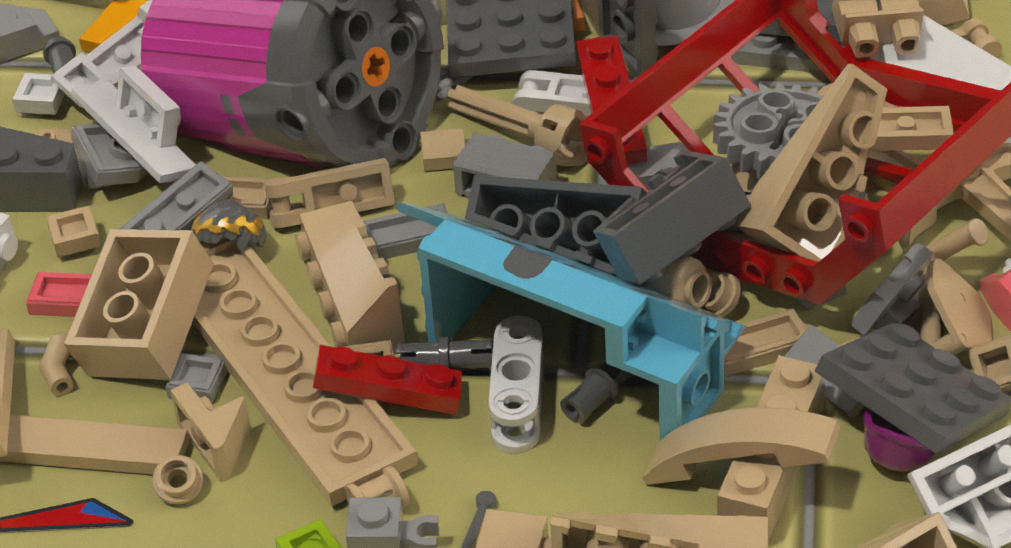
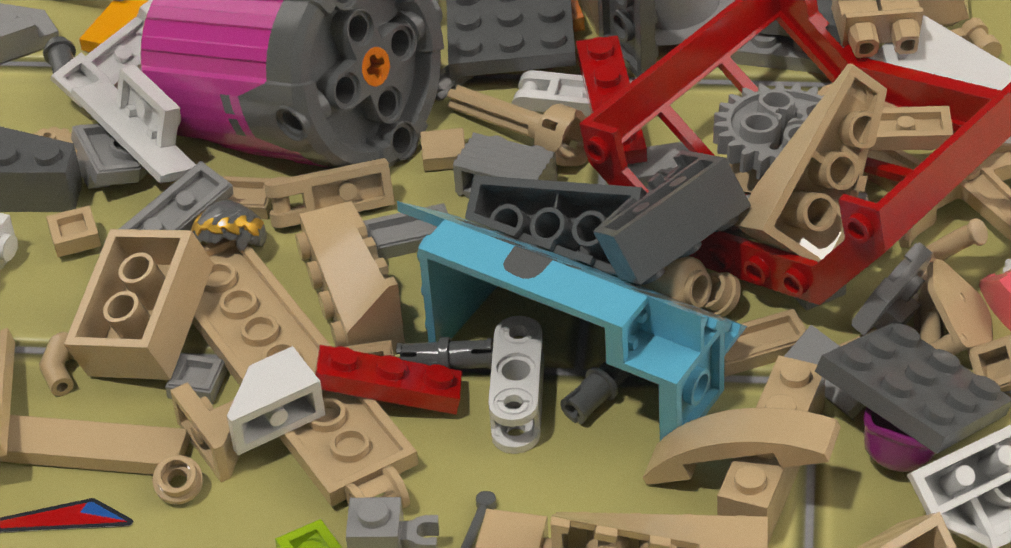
white plate [12,73,65,115] -> none
coral tile [26,272,92,317] -> none
none -> white slope [227,346,325,455]

